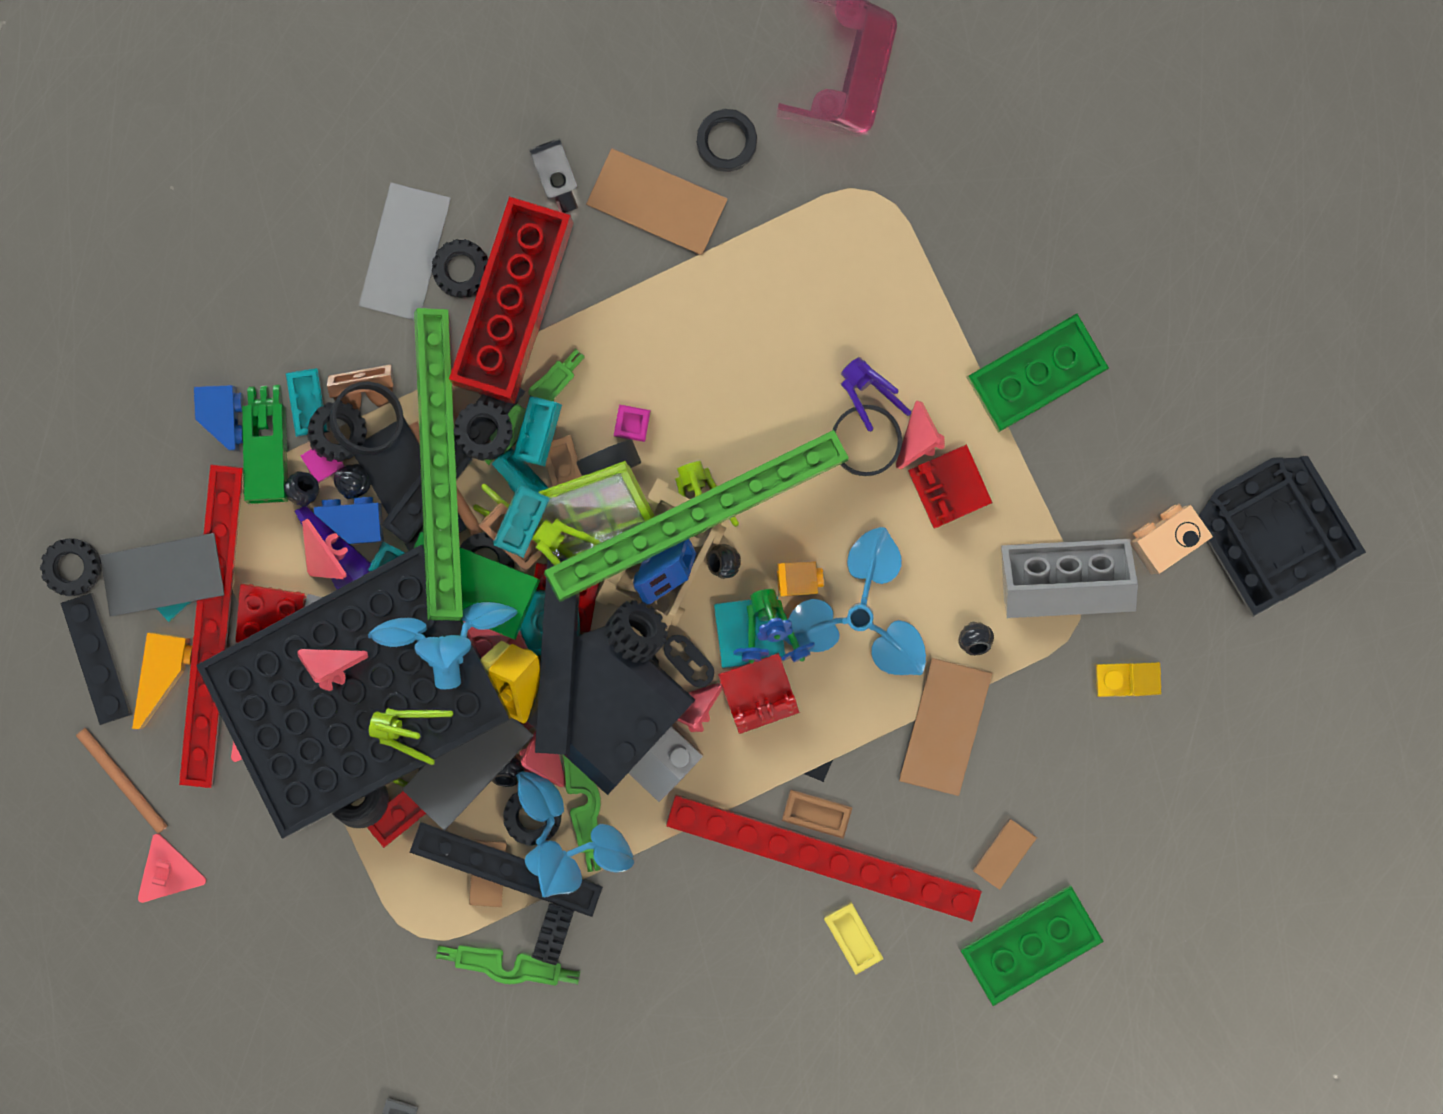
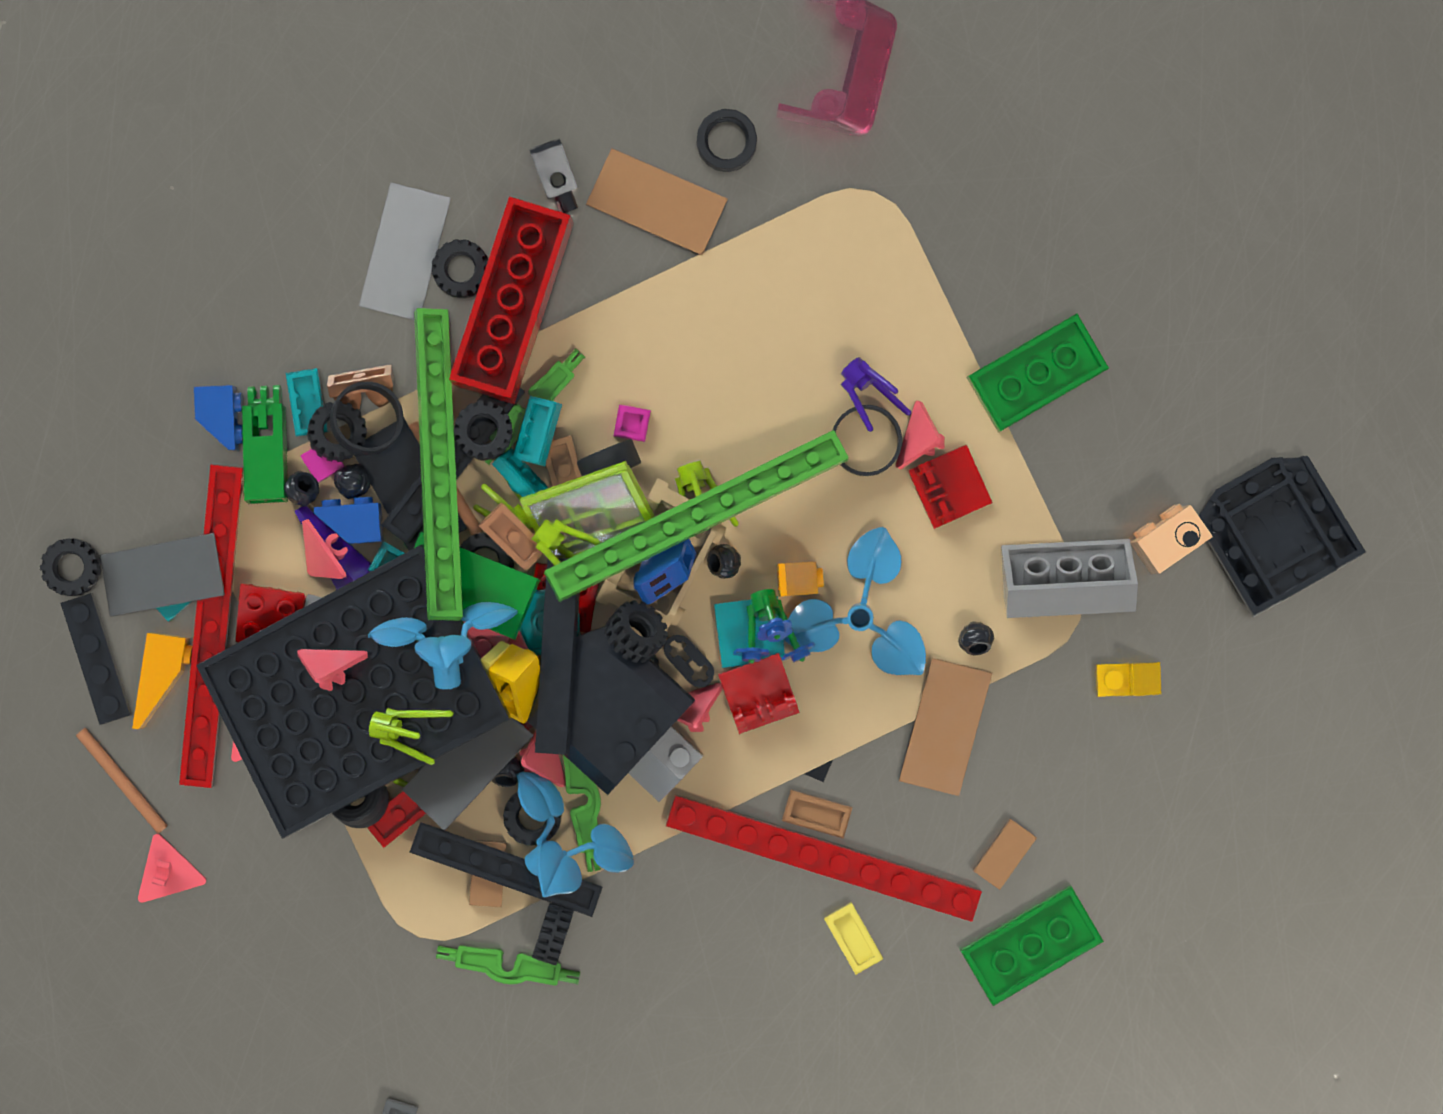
teal plate [493,484,550,558] -> none

